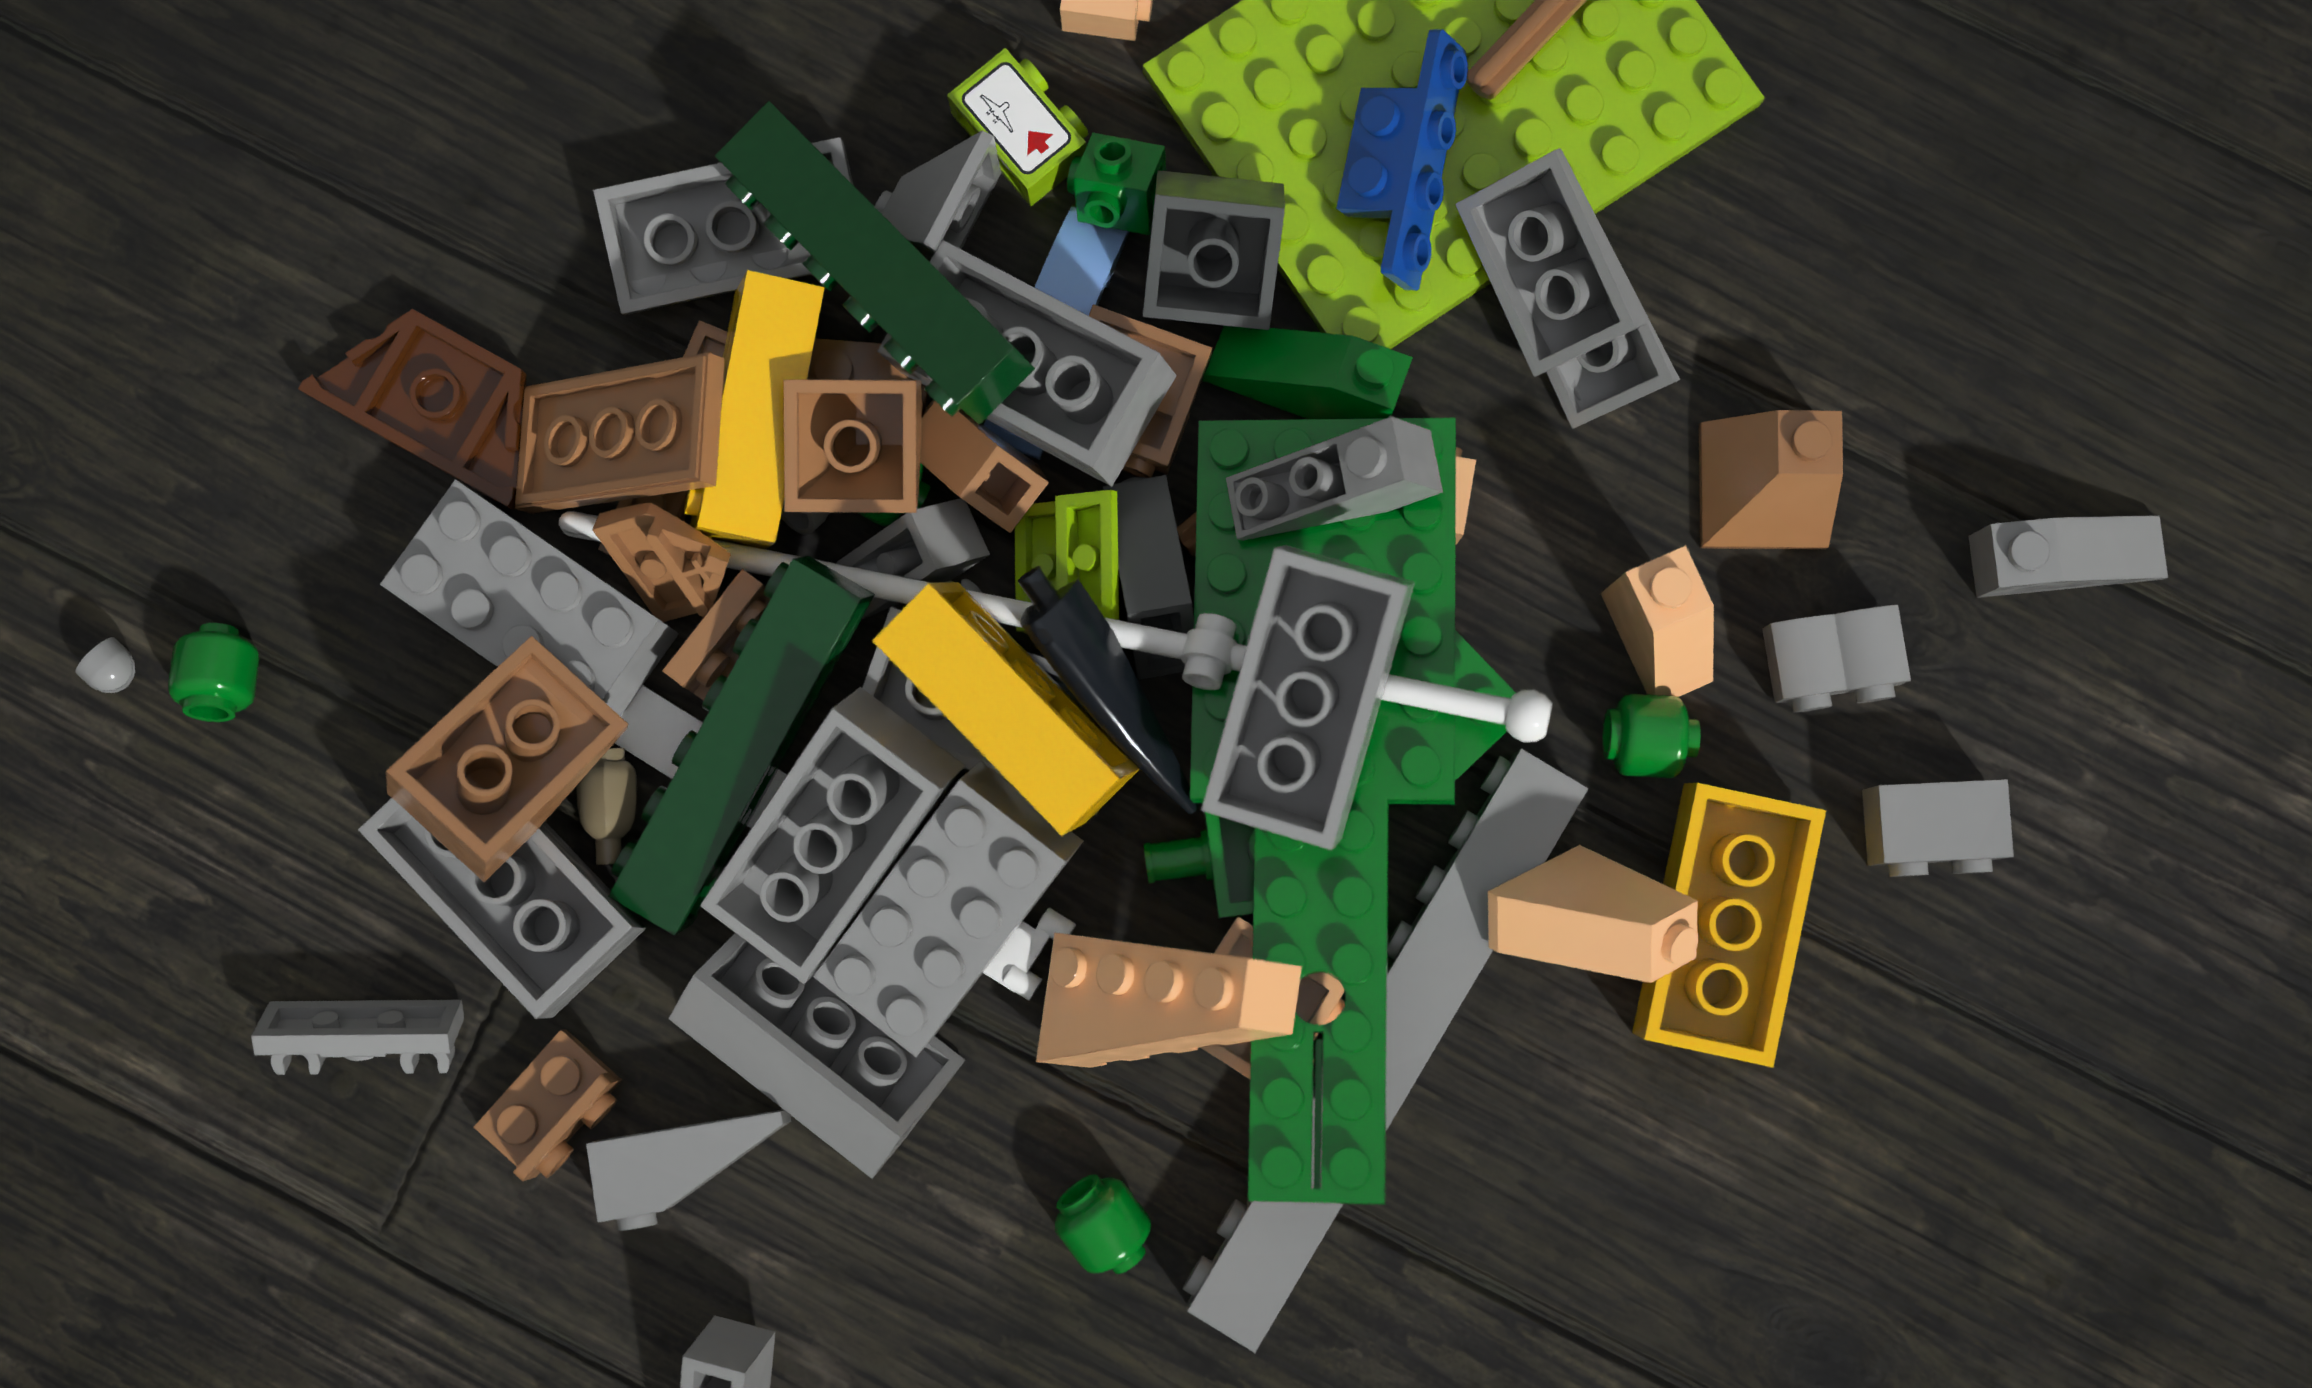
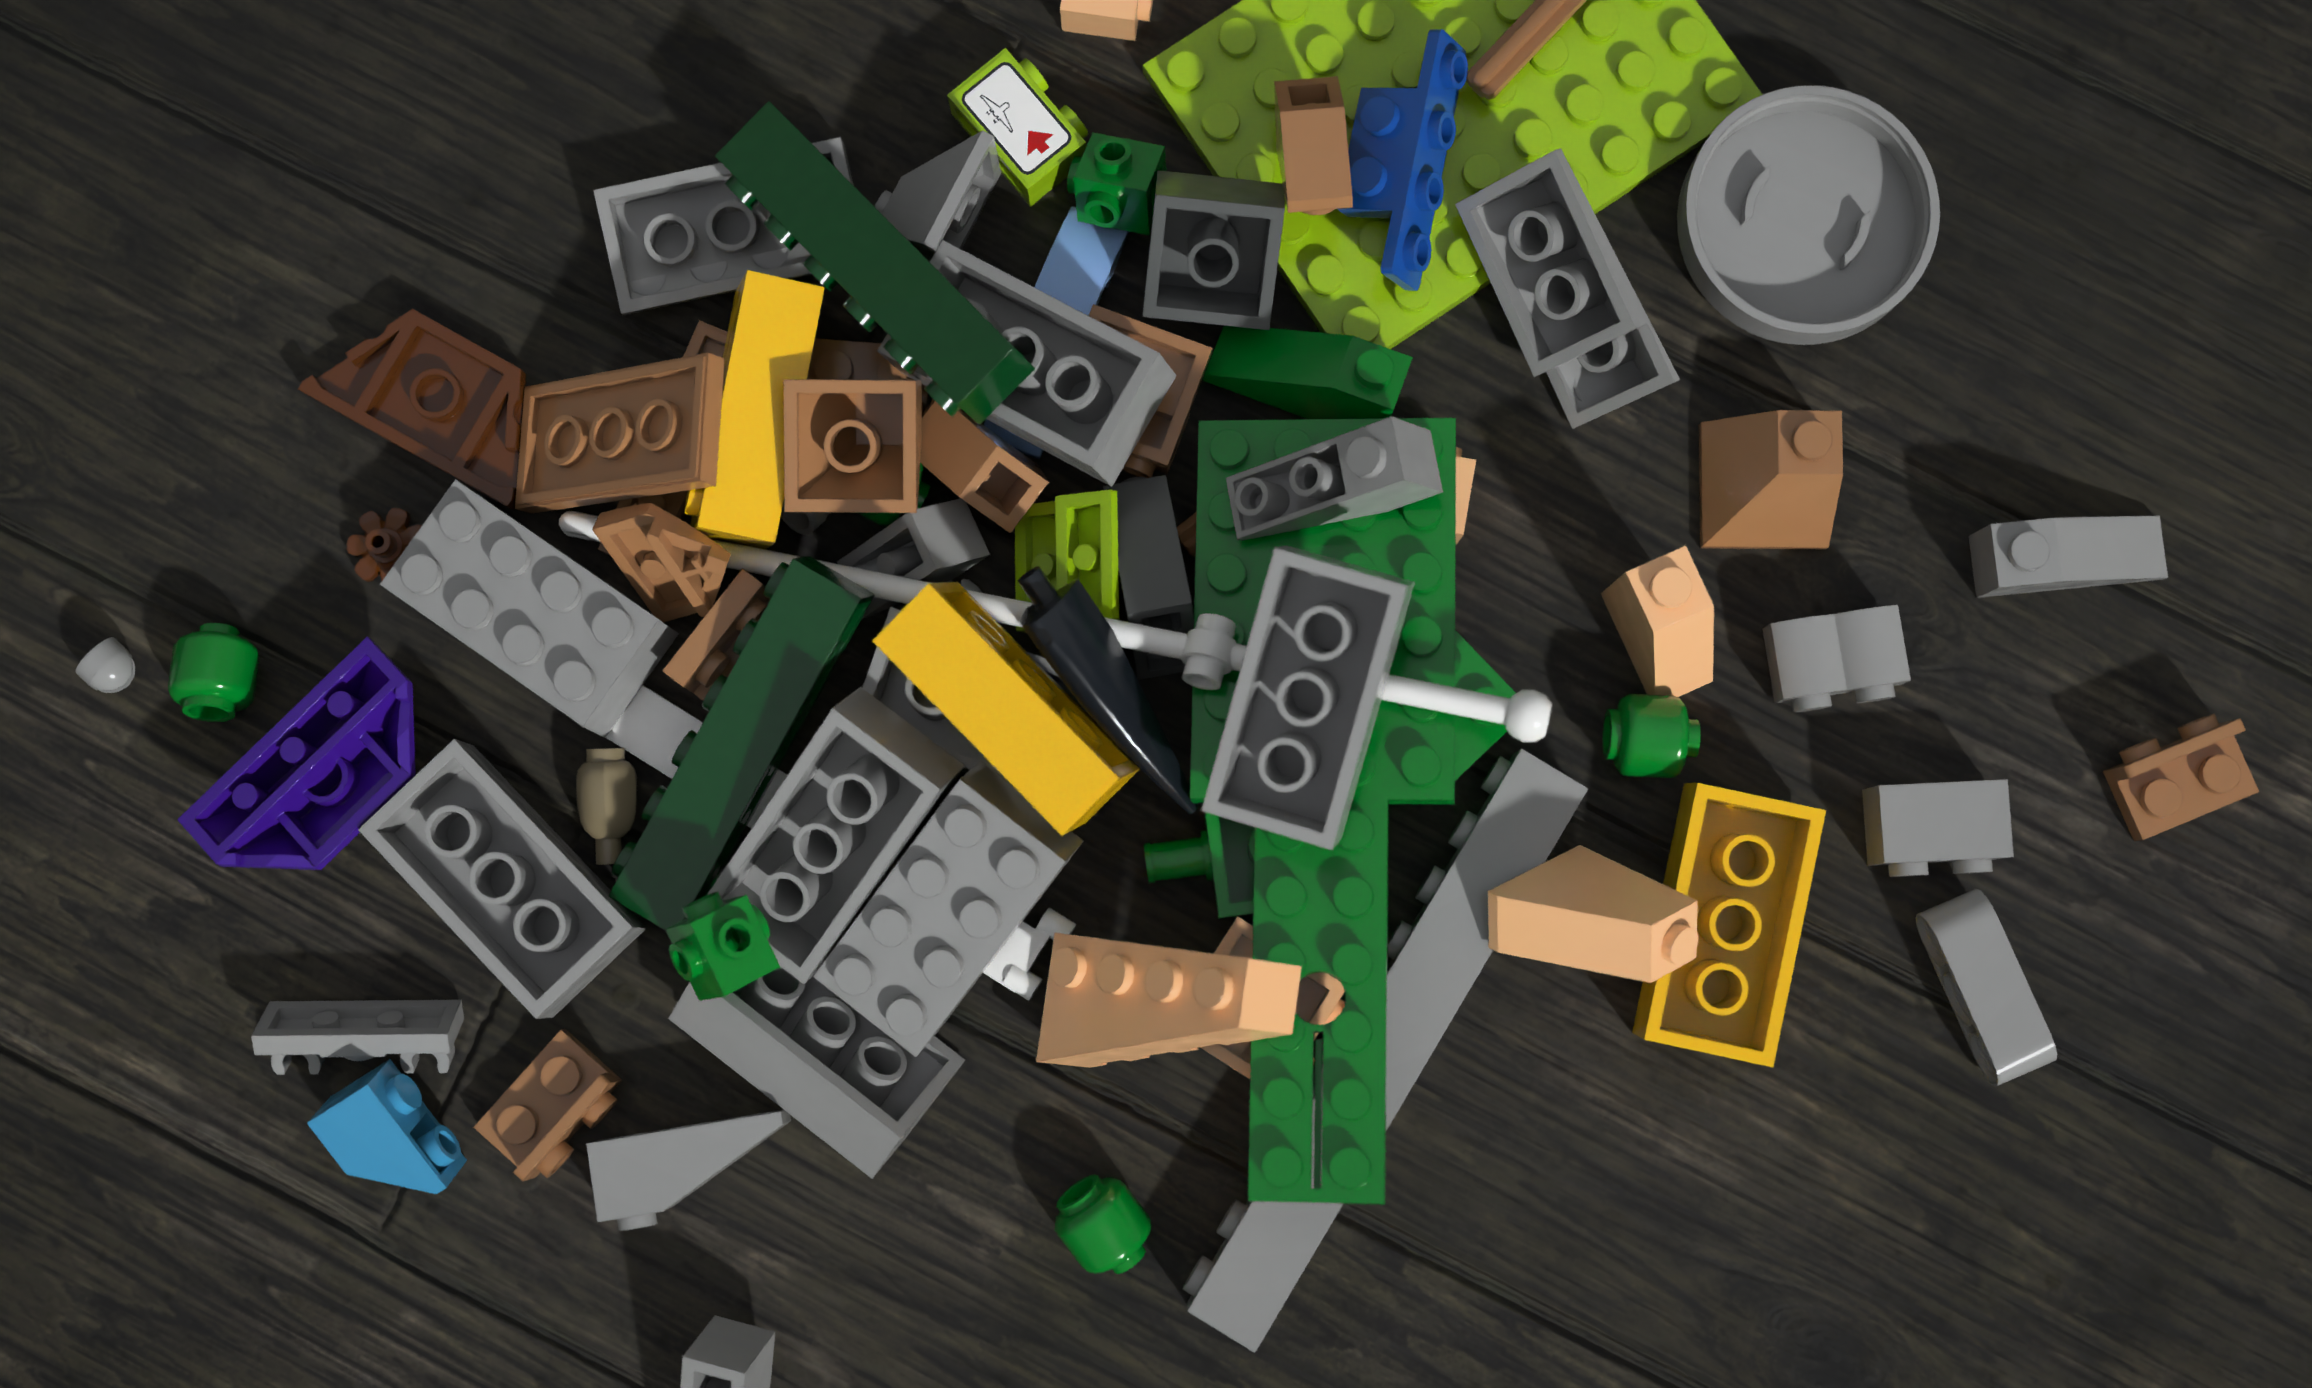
medium nougat slope [386,635,629,882] -> none
none -> dark purple wedge [177,637,416,870]
none -> dark azure slope [307,1059,467,1194]
none -> reddish brown plant [347,508,422,582]
none -> green brick [665,891,780,1001]
none -> medium nougat slope [1274,76,1353,215]
none -> light grey piece [1677,86,1940,345]
none -> light grey beam [1916,889,2057,1087]
none -> medium nougat bracket [2103,713,2259,841]

